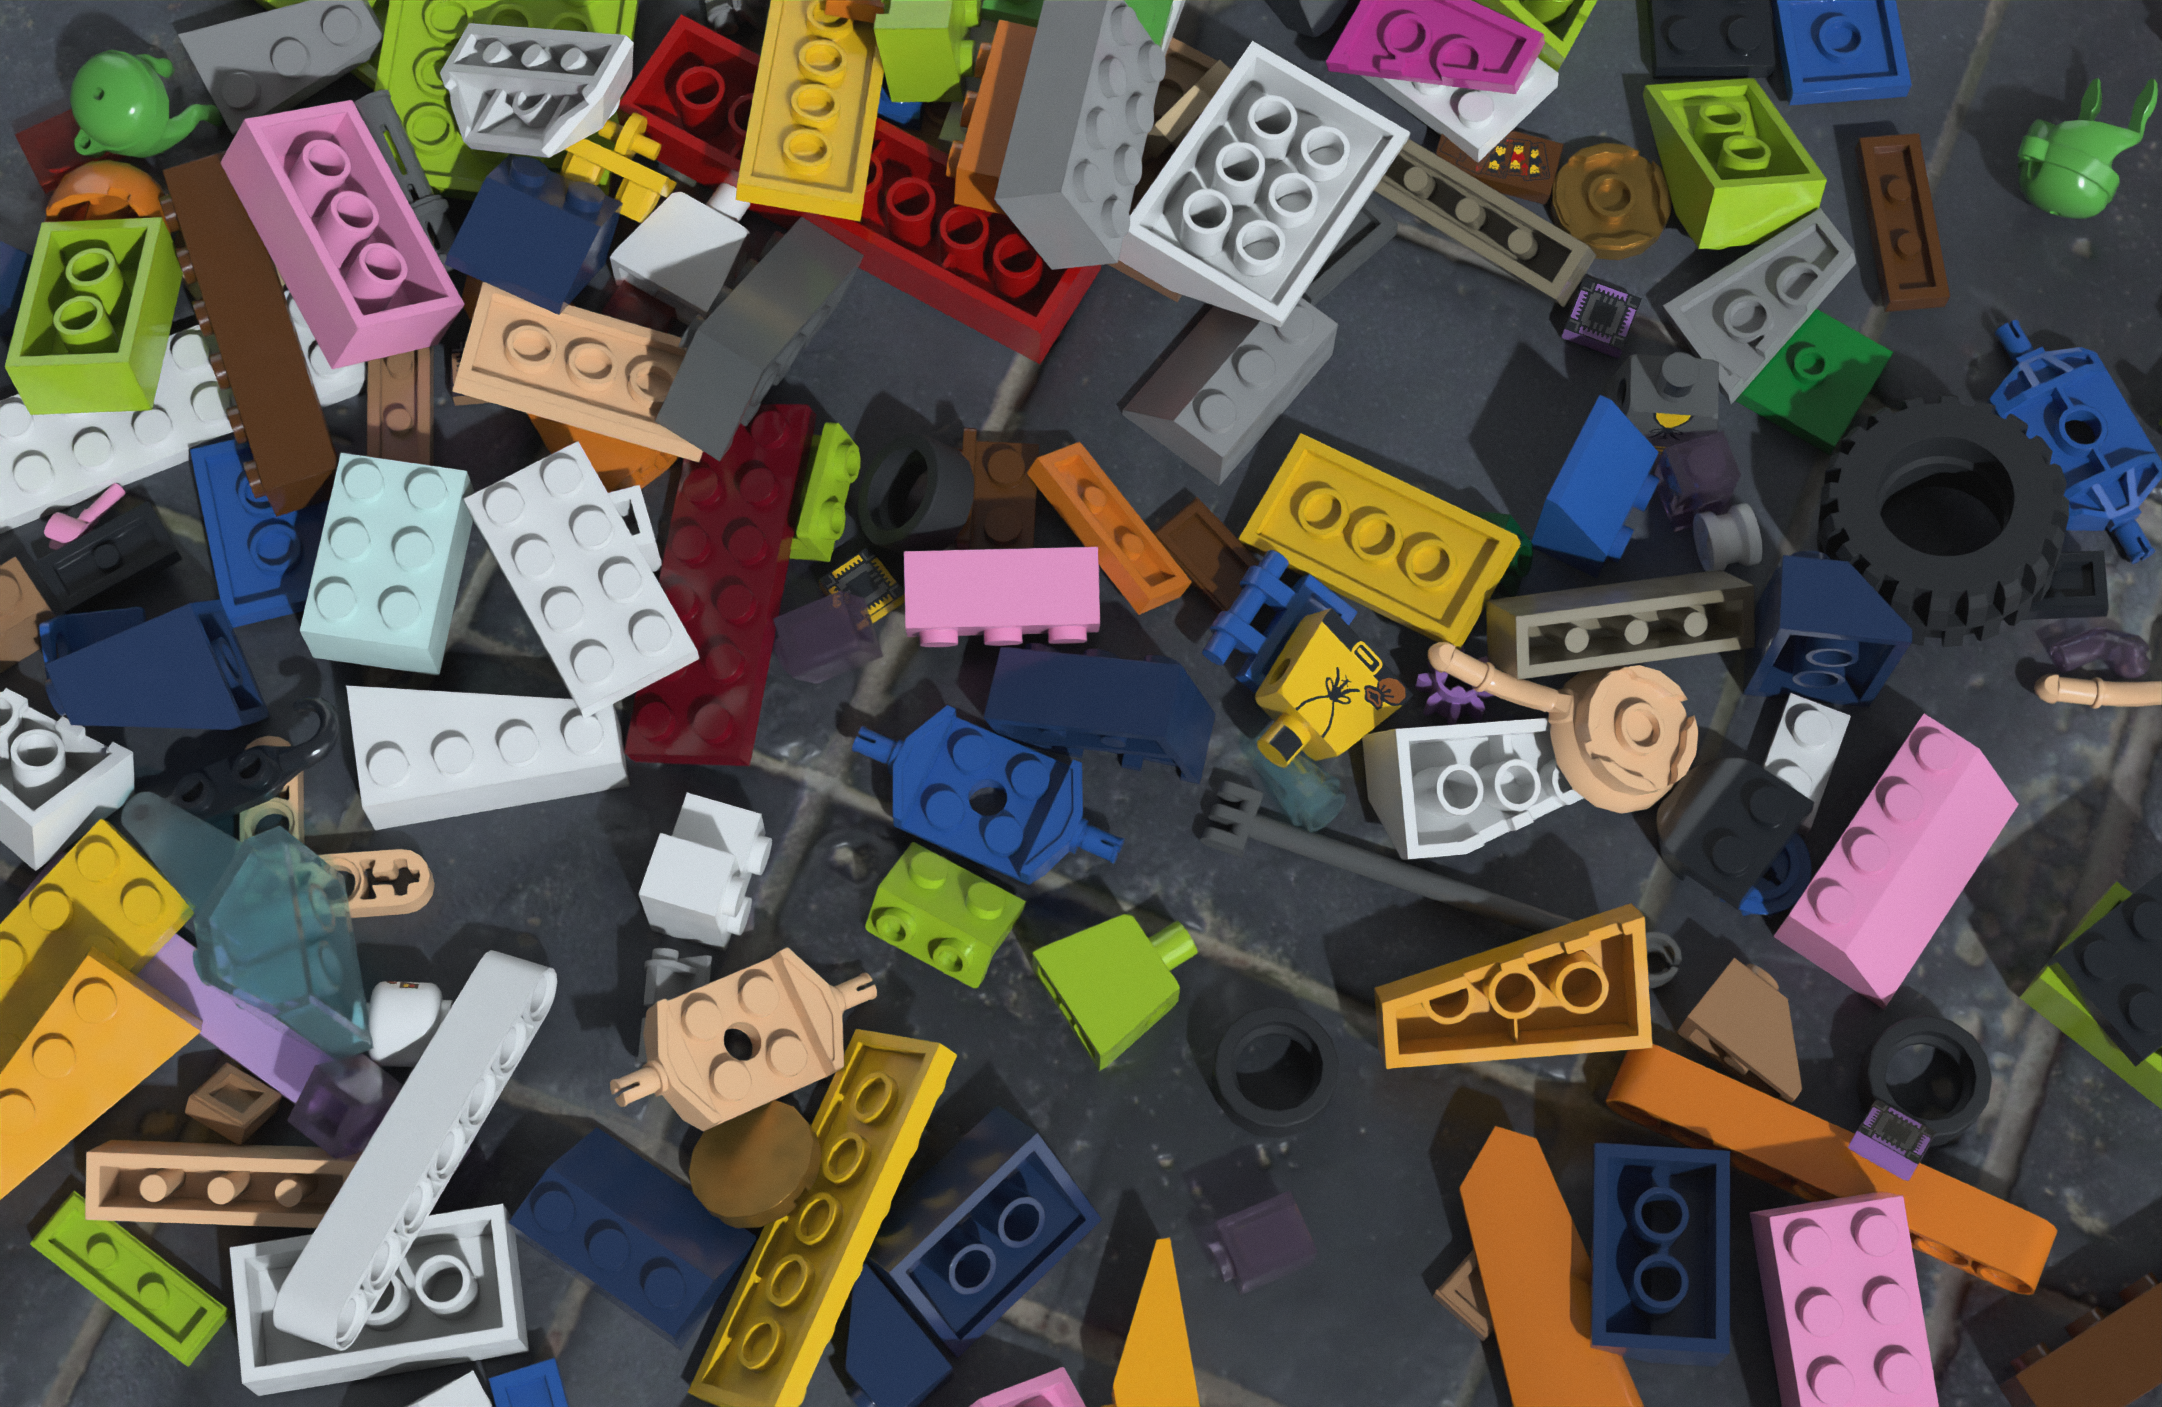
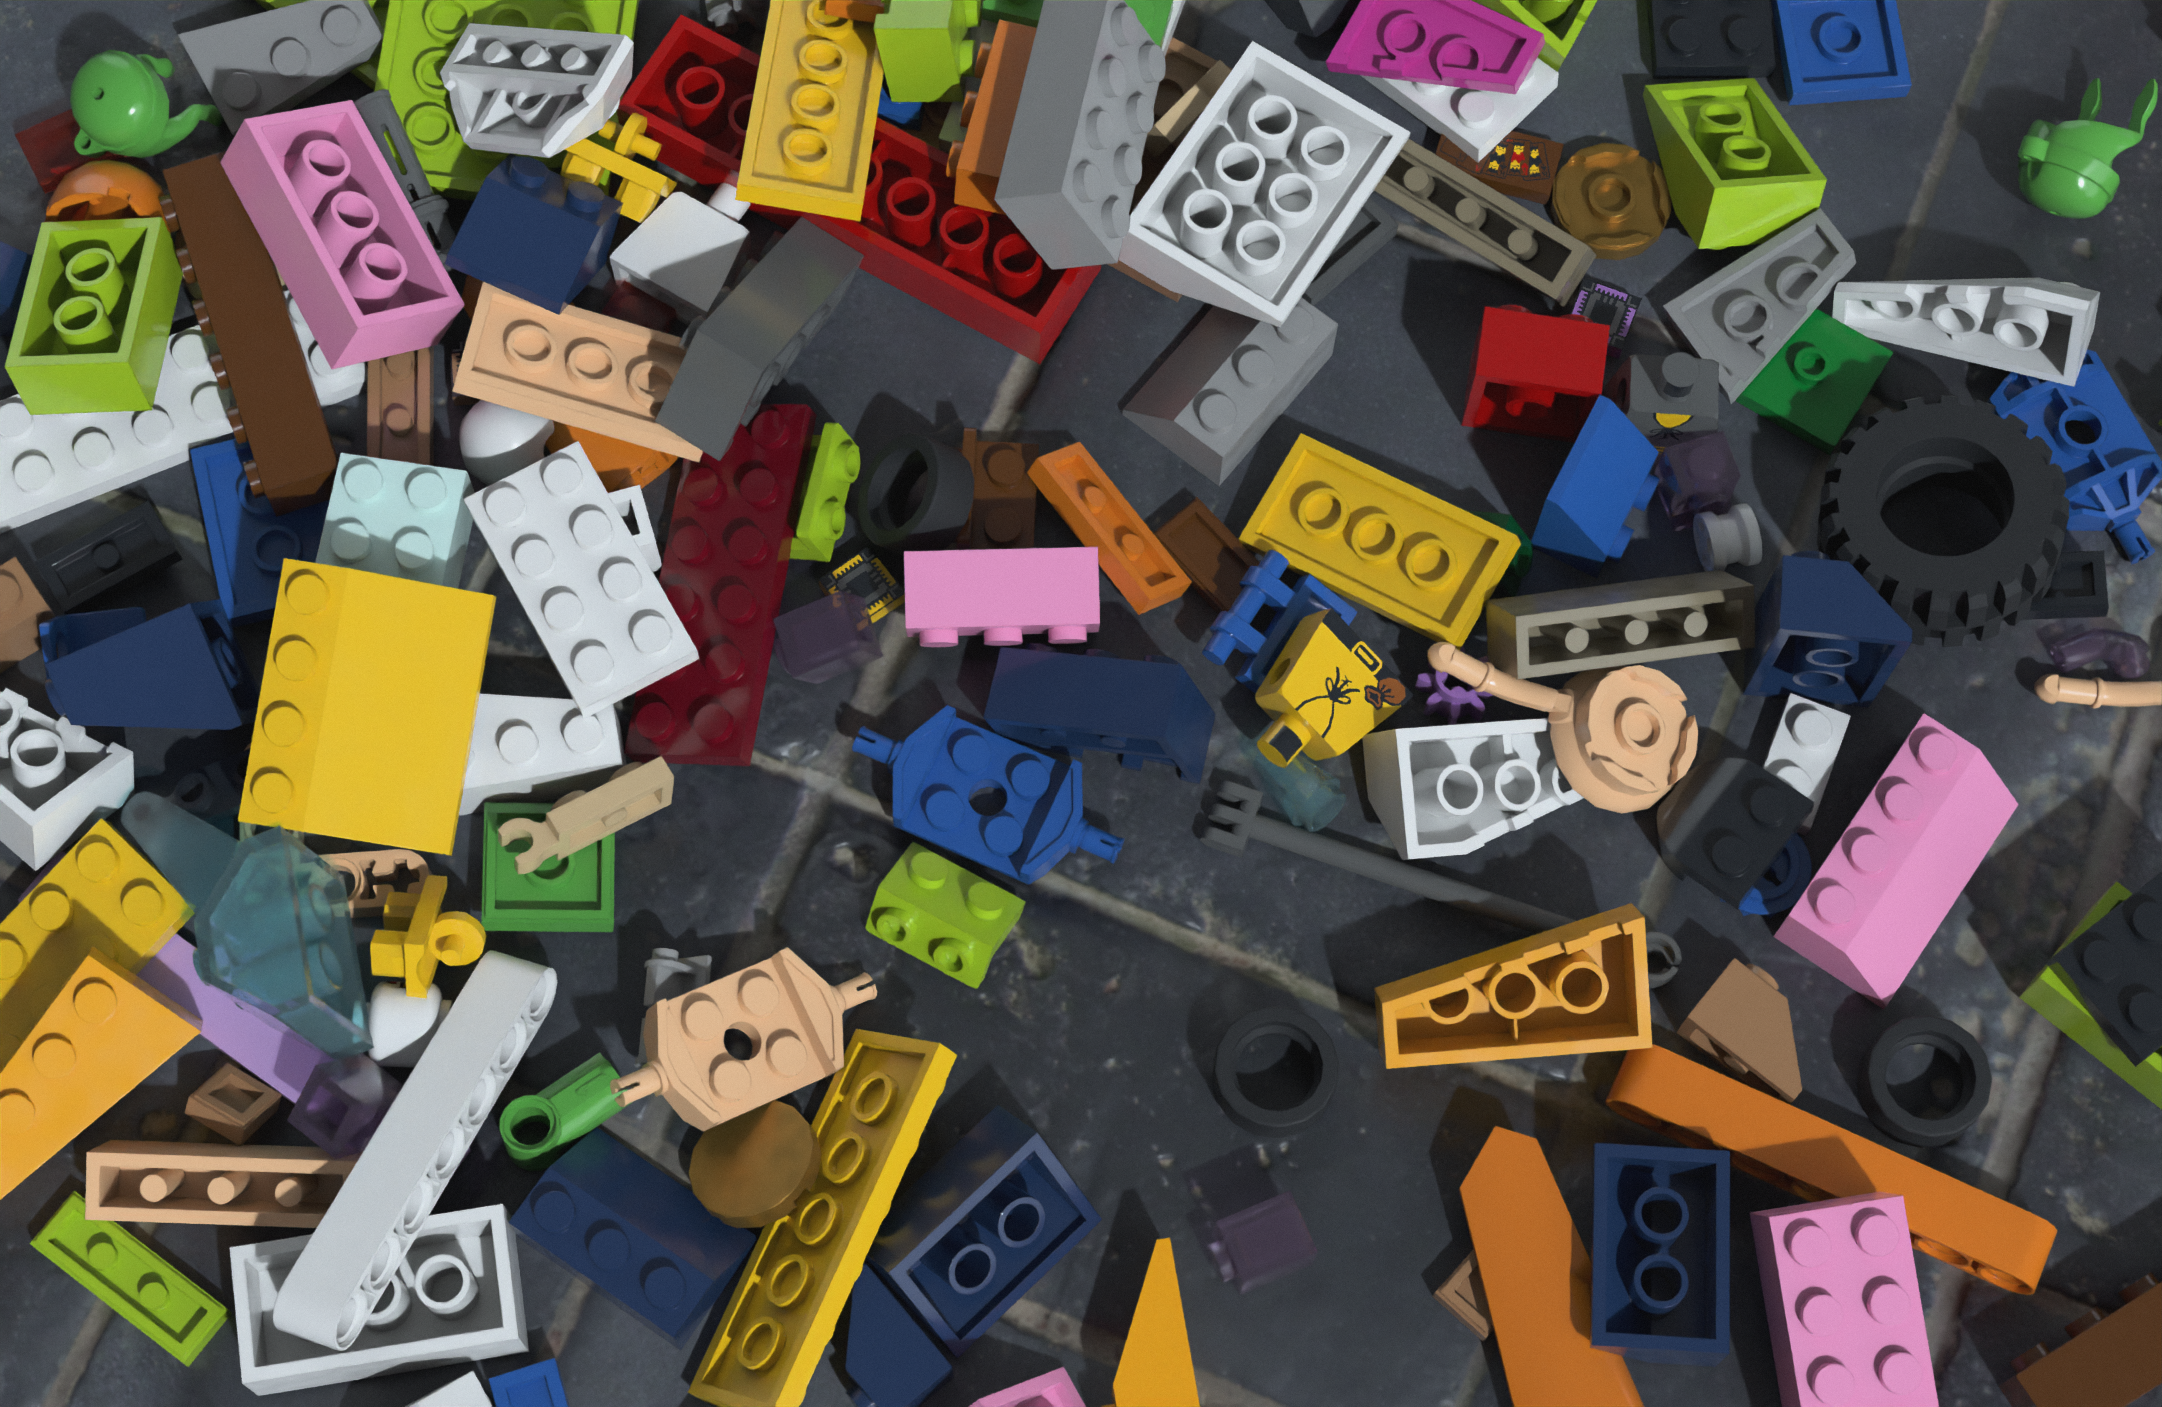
bright pink hand [44,483,125,550] -> none
white brick [639,793,772,952] -> none
lime torso [1033,913,1198,1071] -> none
tile [1848,1099,1936,1181] -> none
reddish brown plate [1855,133,1950,312] -> none
none -> yellow slope [238,558,496,856]
none -> yellow hips [370,875,486,998]
none -> white hair [459,400,555,486]
none -> bright green plate [481,802,615,932]
none -> tan plate [498,756,674,874]
none -> bright green piece [500,1052,633,1171]
none -> red brick [1461,305,1610,443]
none -> white wedge [1832,278,2100,387]

